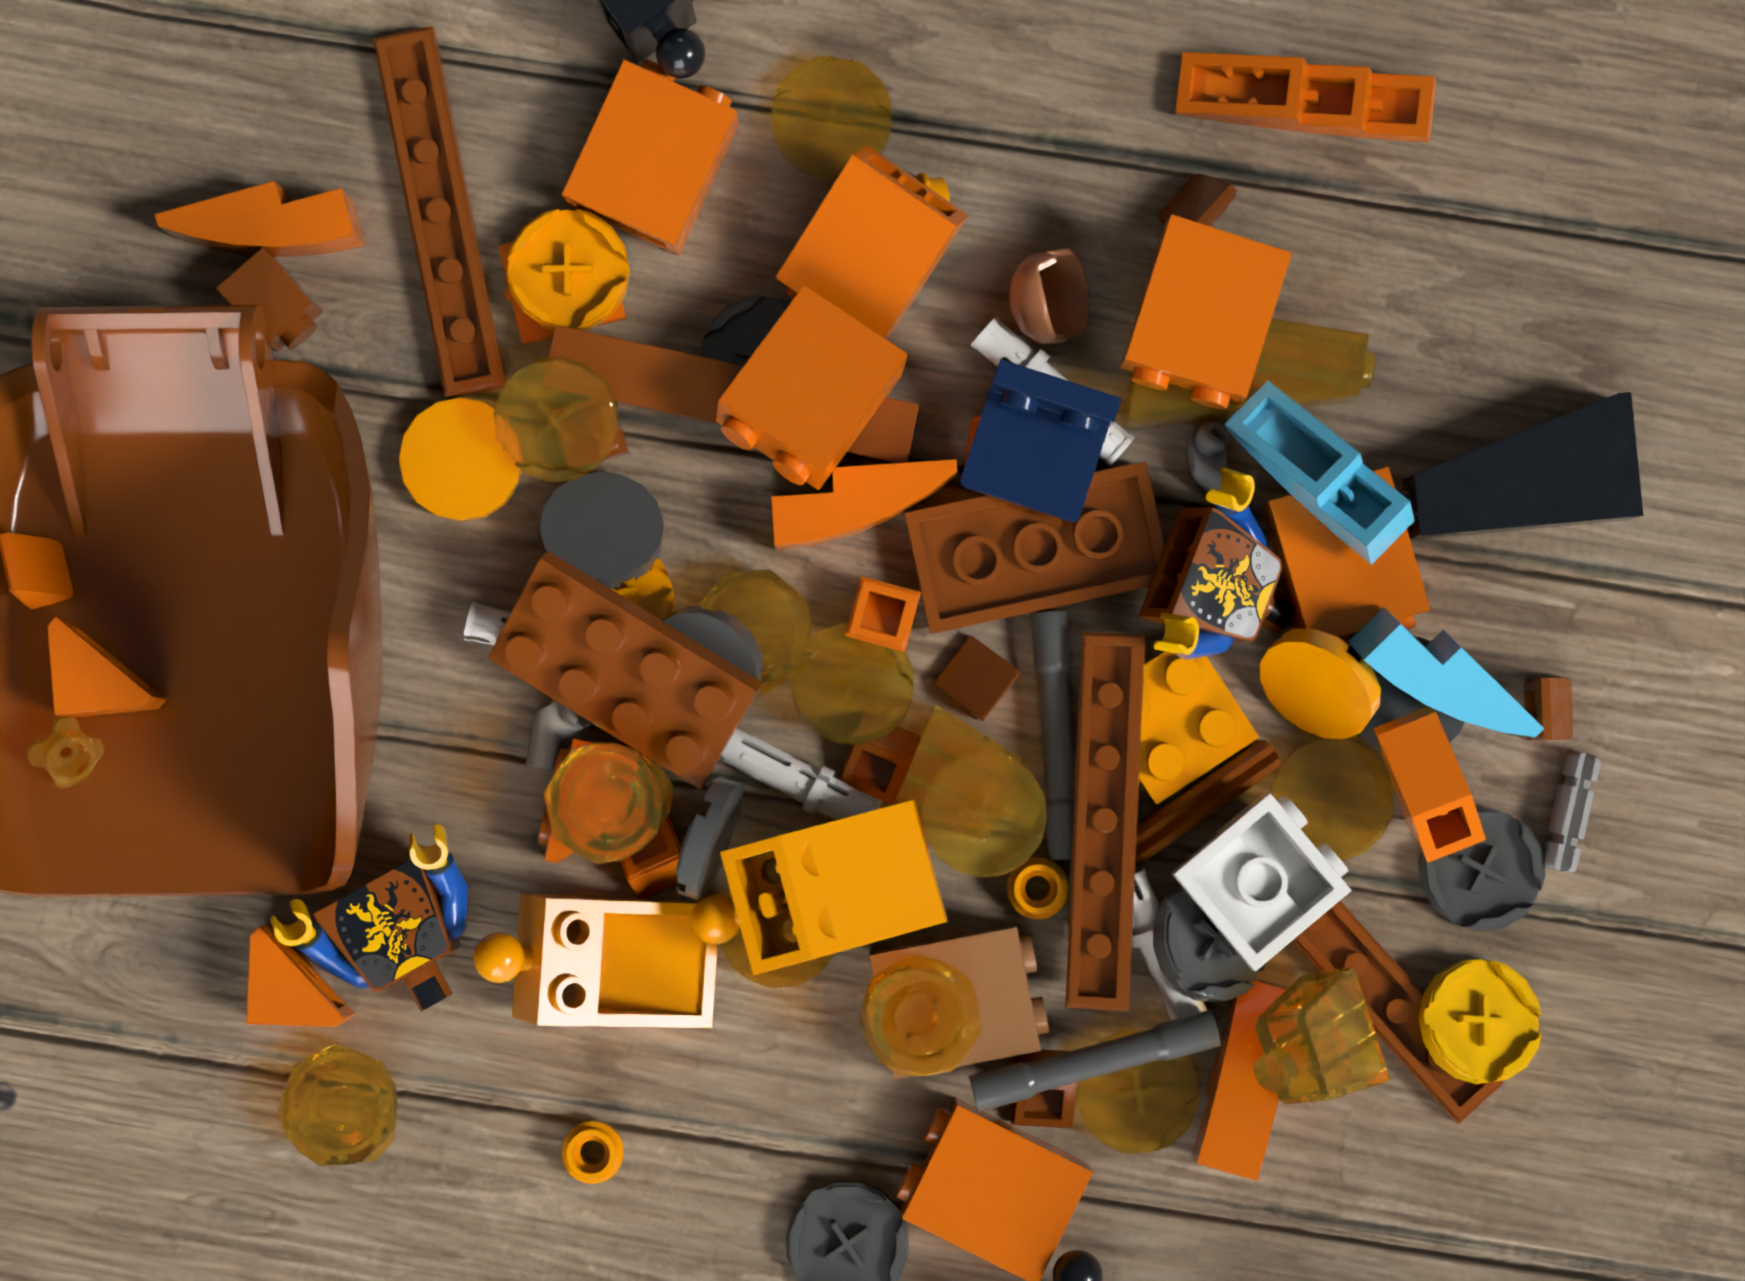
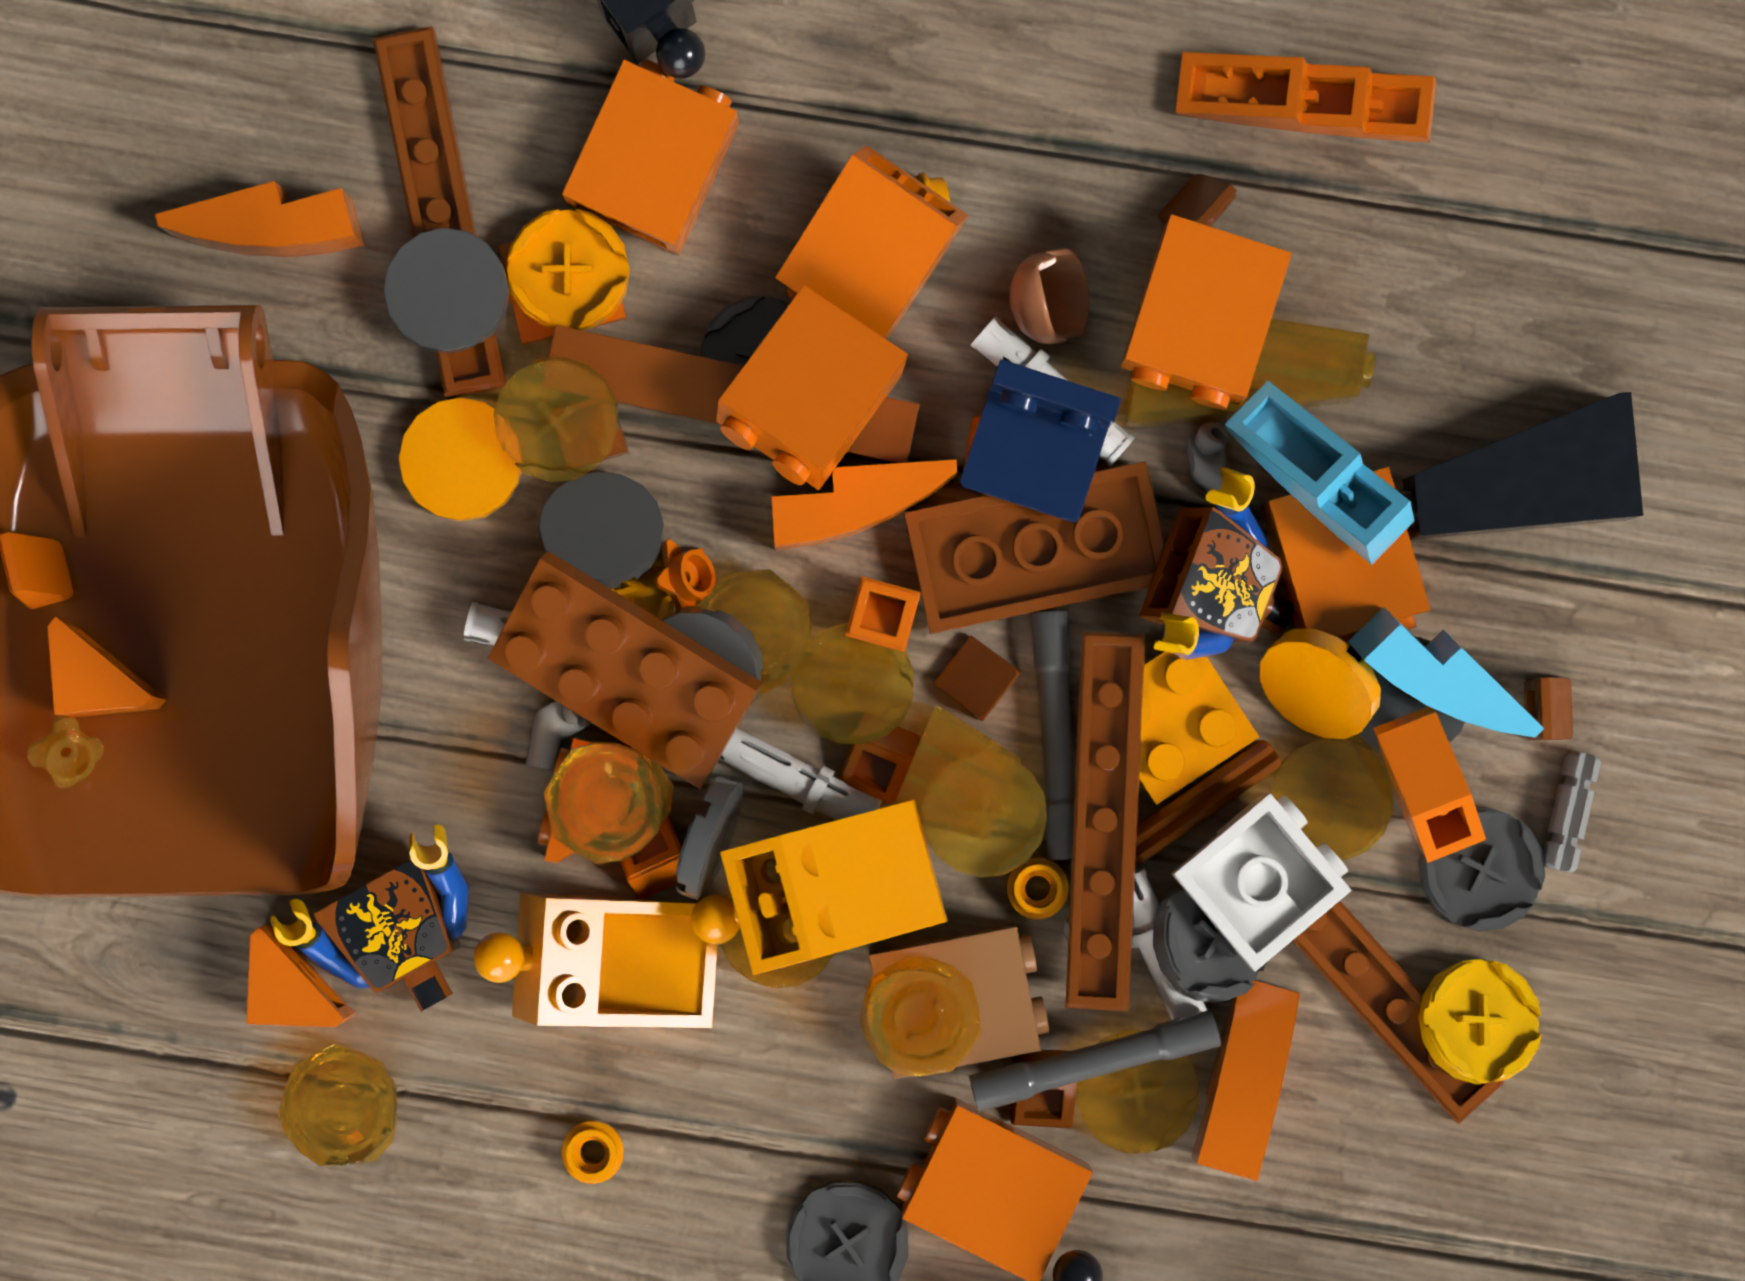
dark orange brick [216,247,323,352] -> none
clear yellow tile [772,56,892,180] -> none
clear yellow torso [1254,967,1390,1105] -> none
none -> dark grey tile [384,228,510,354]
none -> orange plate [653,539,716,611]

